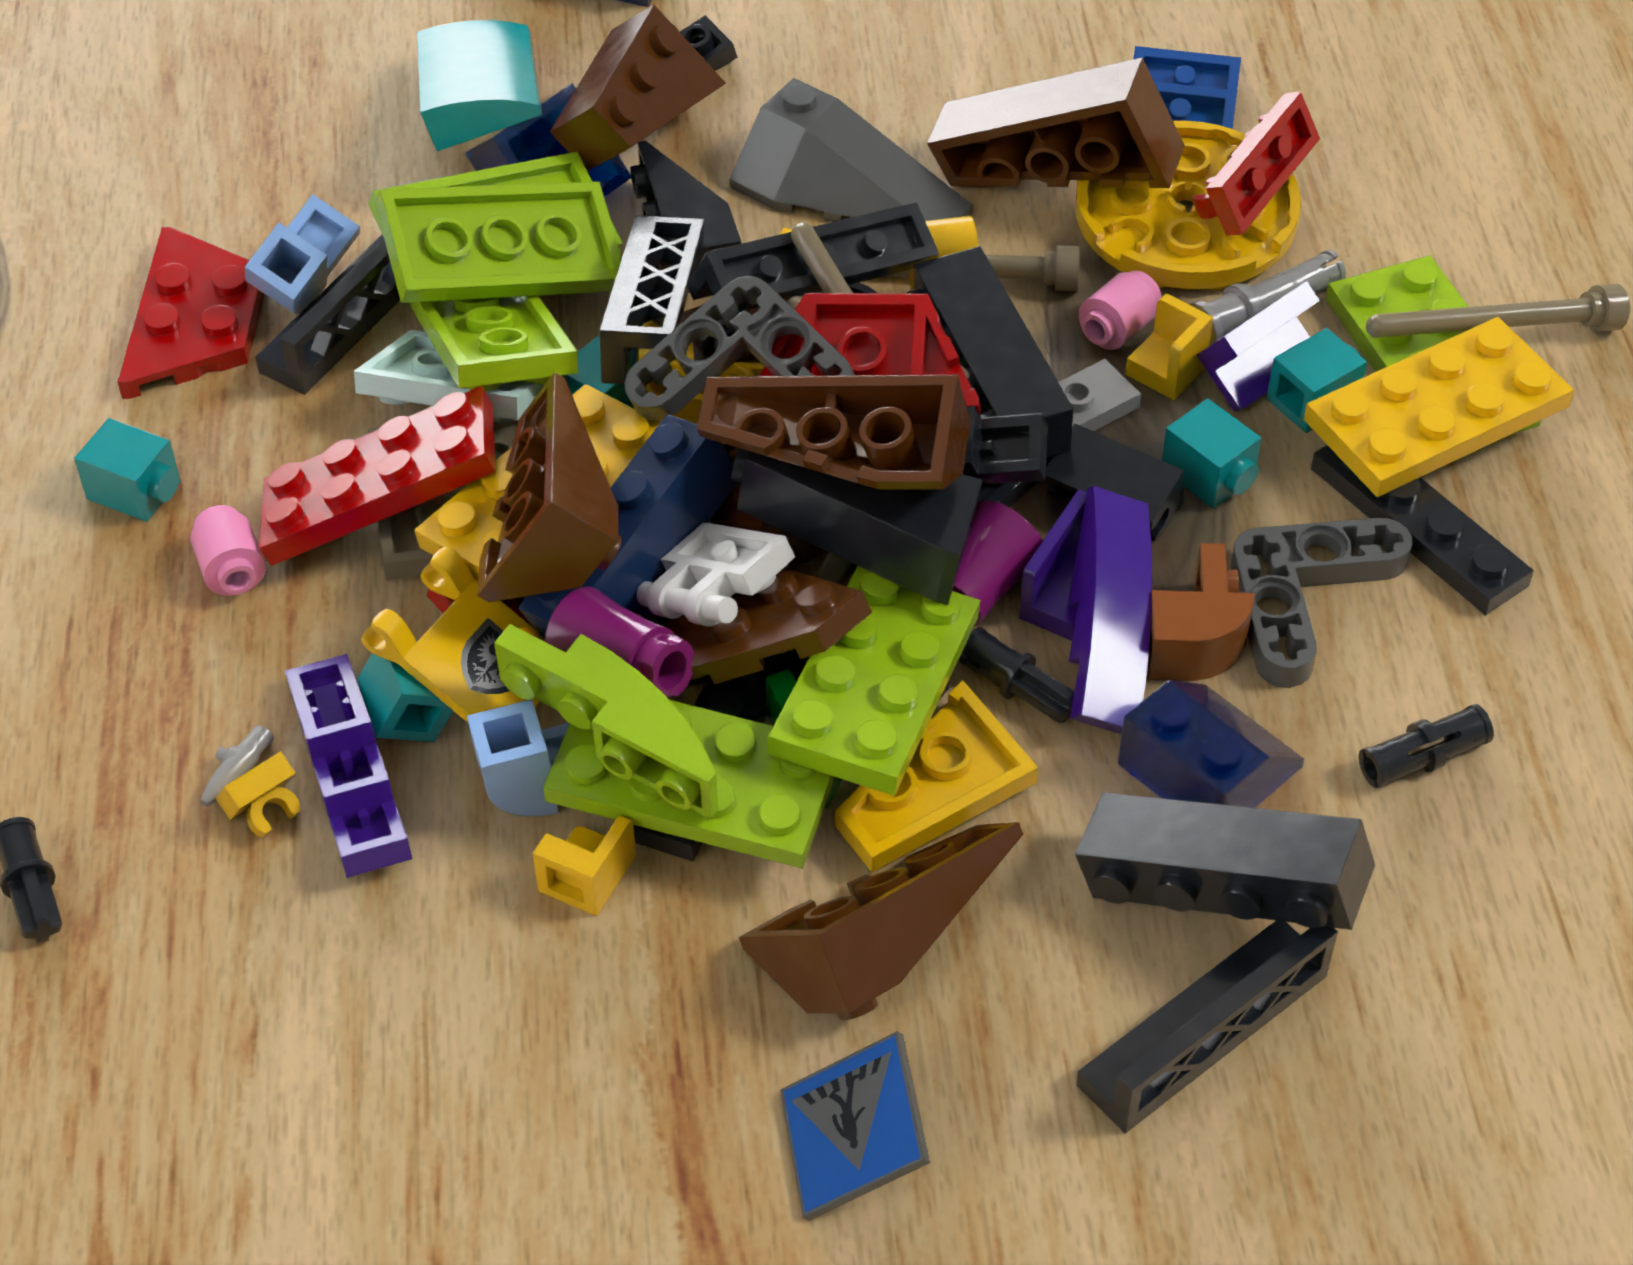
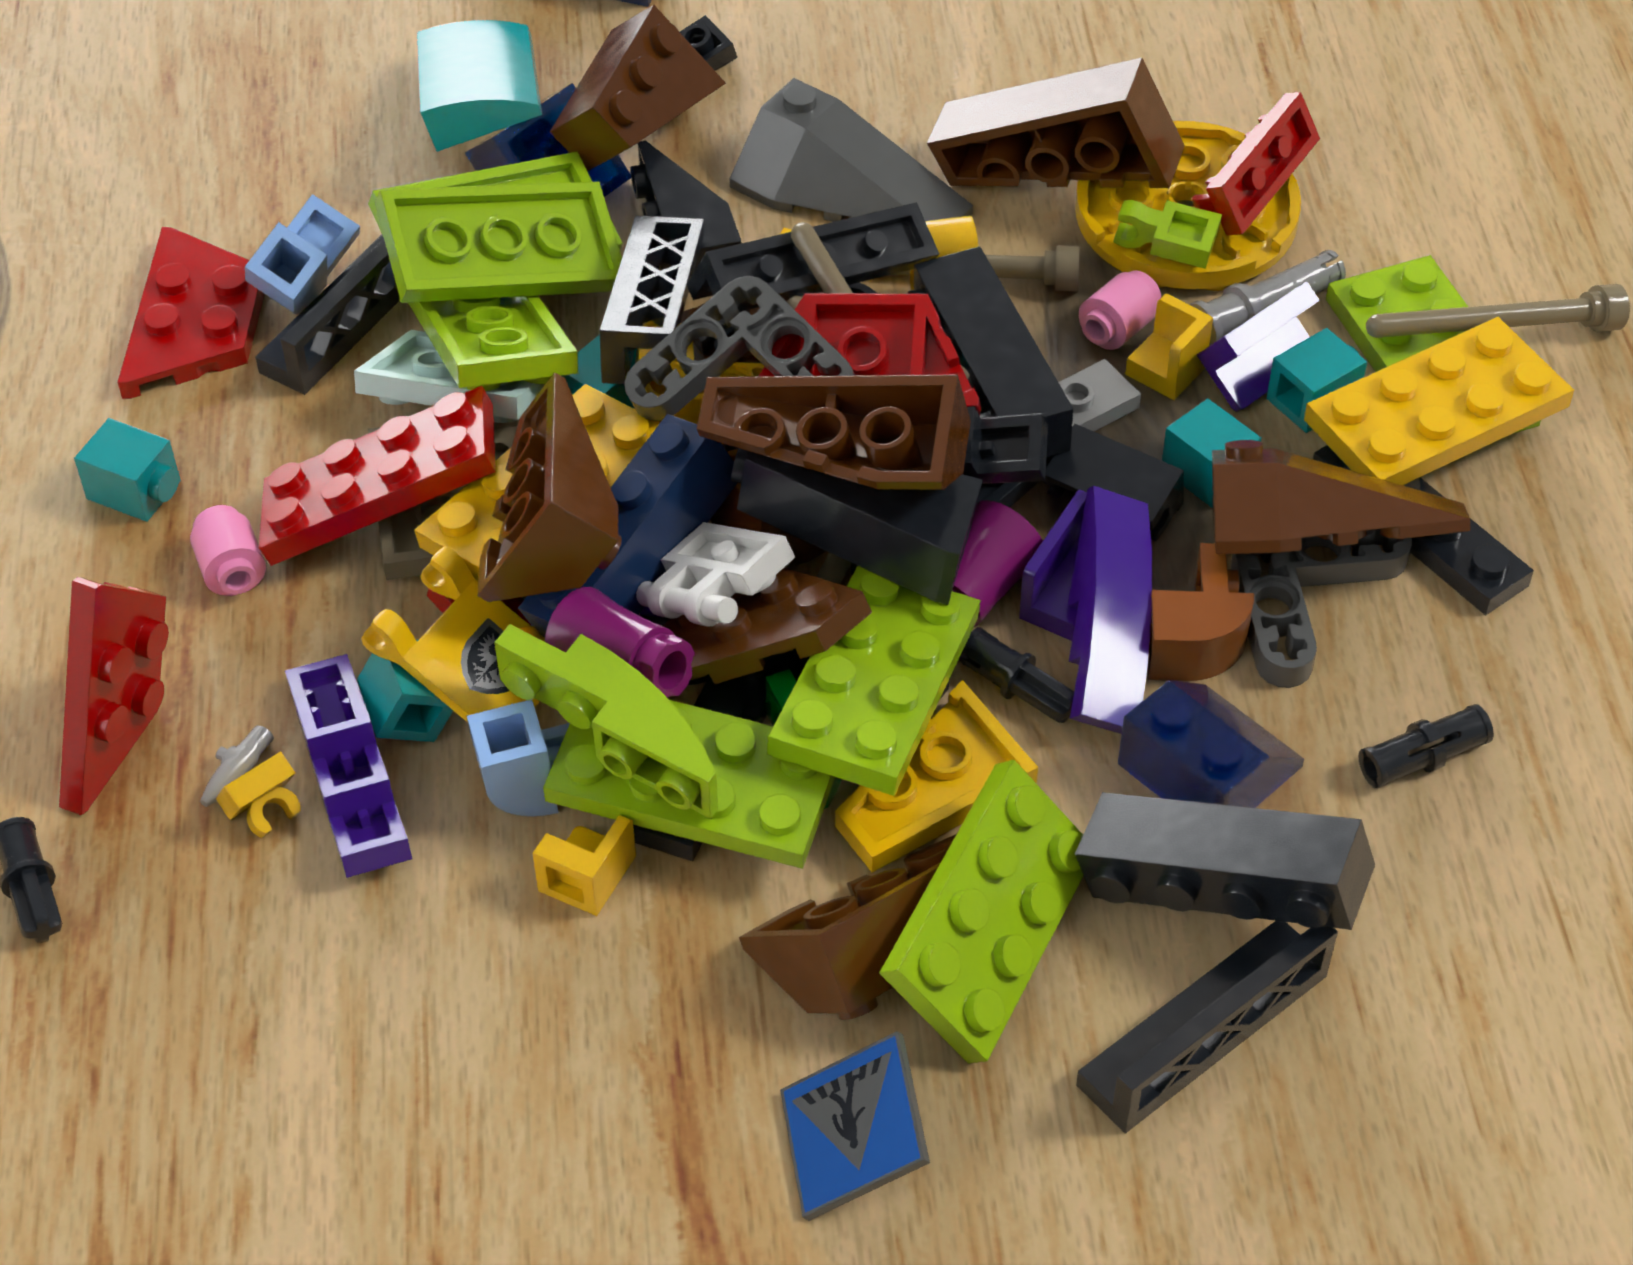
blue slope [1133,46,1241,129] -> none
none -> red wing [59,577,169,815]
none -> lime plate [879,760,1084,1064]
none -> lime plate [1113,200,1222,269]
none -> reddish brown wedge [1212,440,1470,554]

